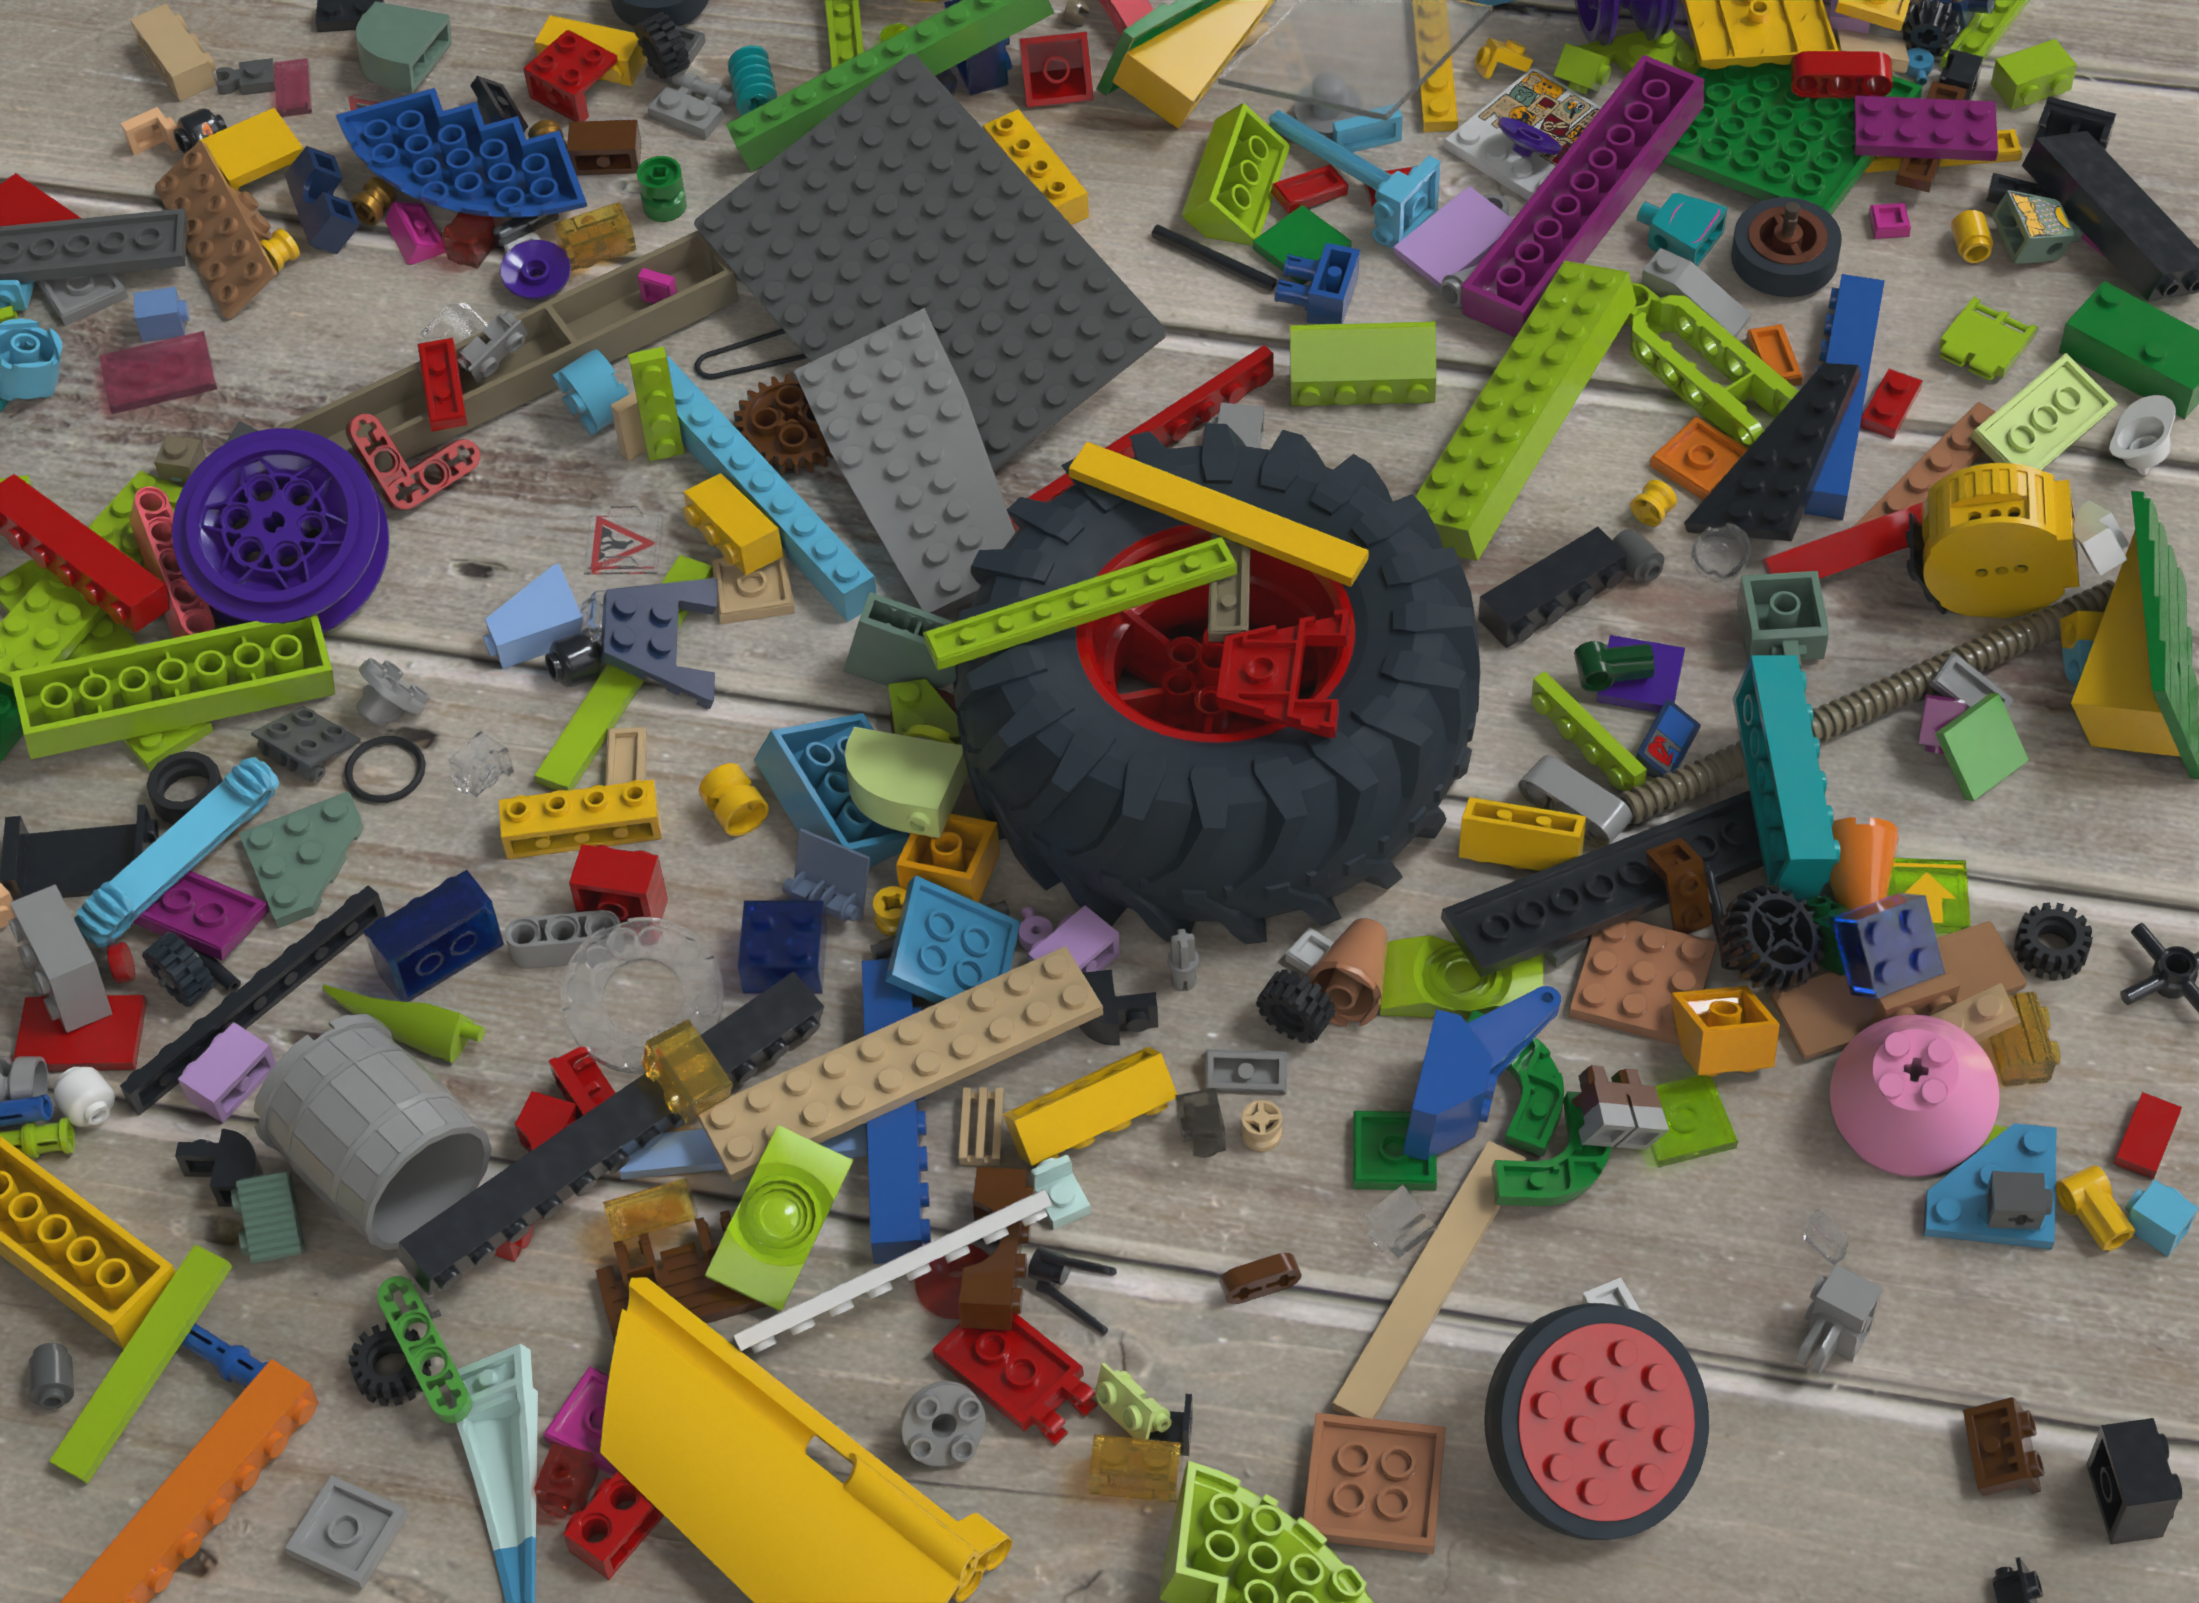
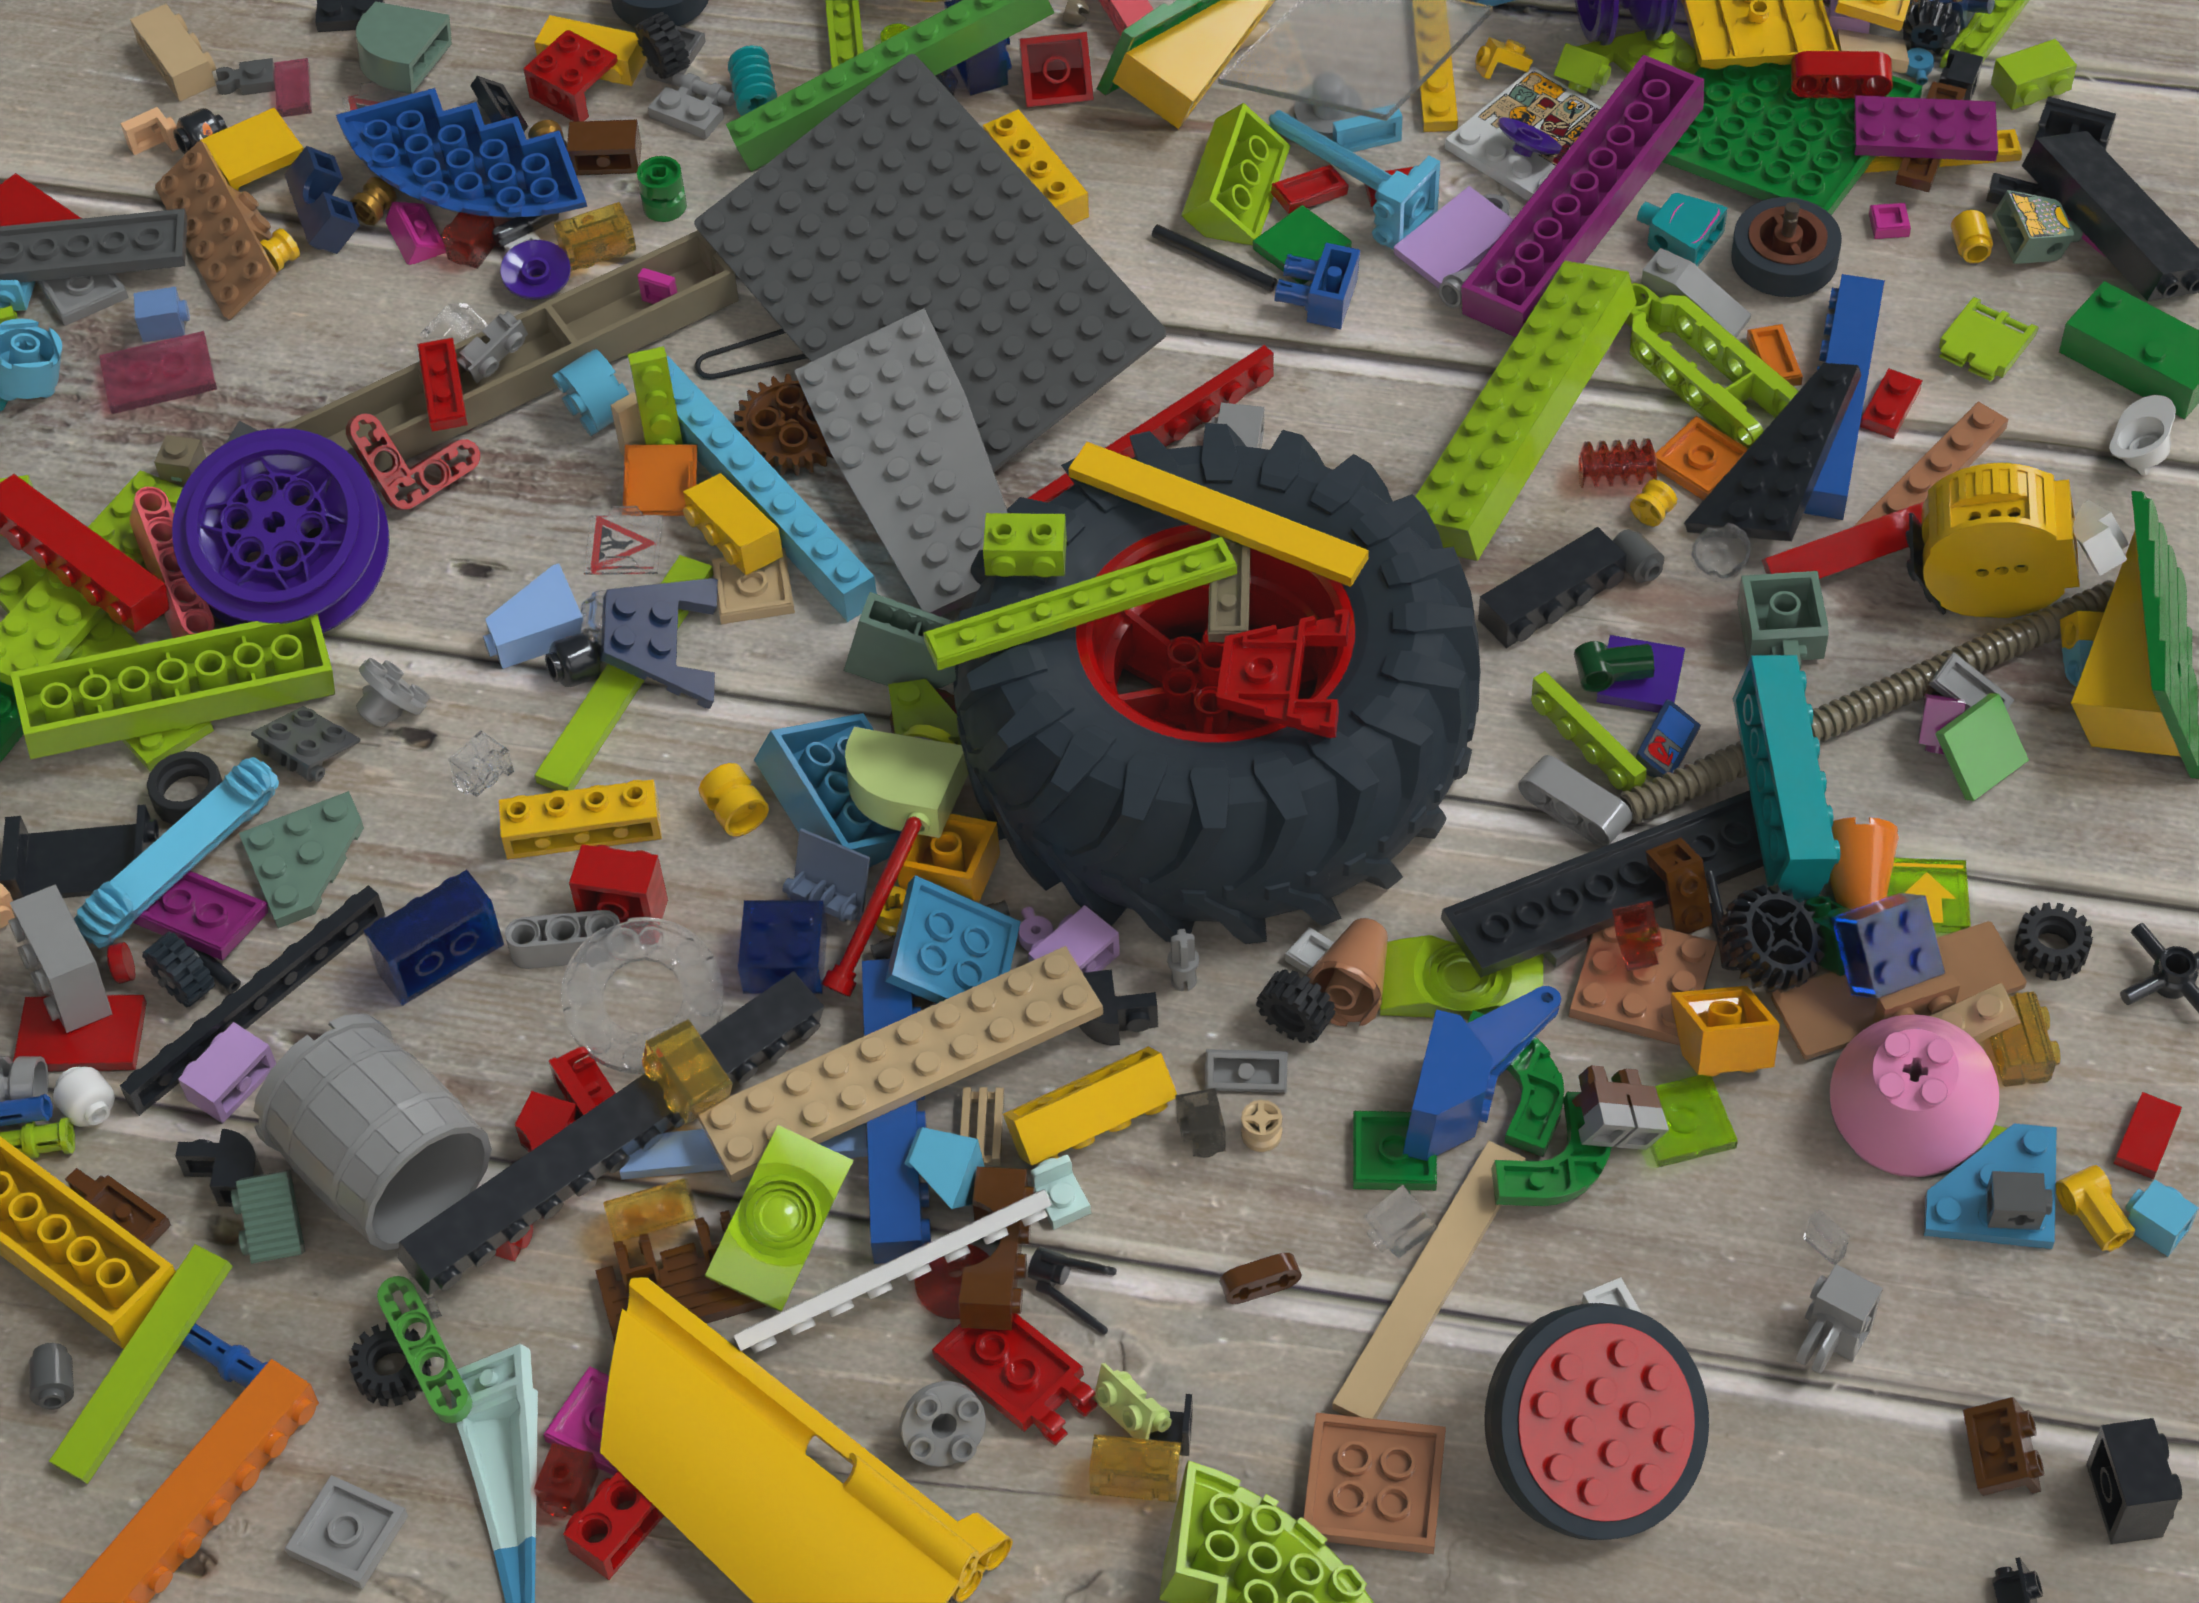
lime piece [322,984,485,1063] -> none
black tyre [344,736,426,803] -> none
tan tile [605,727,648,785] -> none
lime slope [1289,321,1436,406] -> none
yellow brick [1459,797,1586,871] -> none
yellowish green tile [1969,353,2118,470] -> none
none -> reddish brown hinge [65,1168,171,1247]
none -> orange piece [622,445,698,516]
none -> red piece [821,816,922,998]
none -> medium azure slope [904,1127,985,1209]
none -> lime brick [983,513,1067,577]
none -> clear red piece [1578,438,1657,488]
none -> clear red brick [1612,901,1663,971]

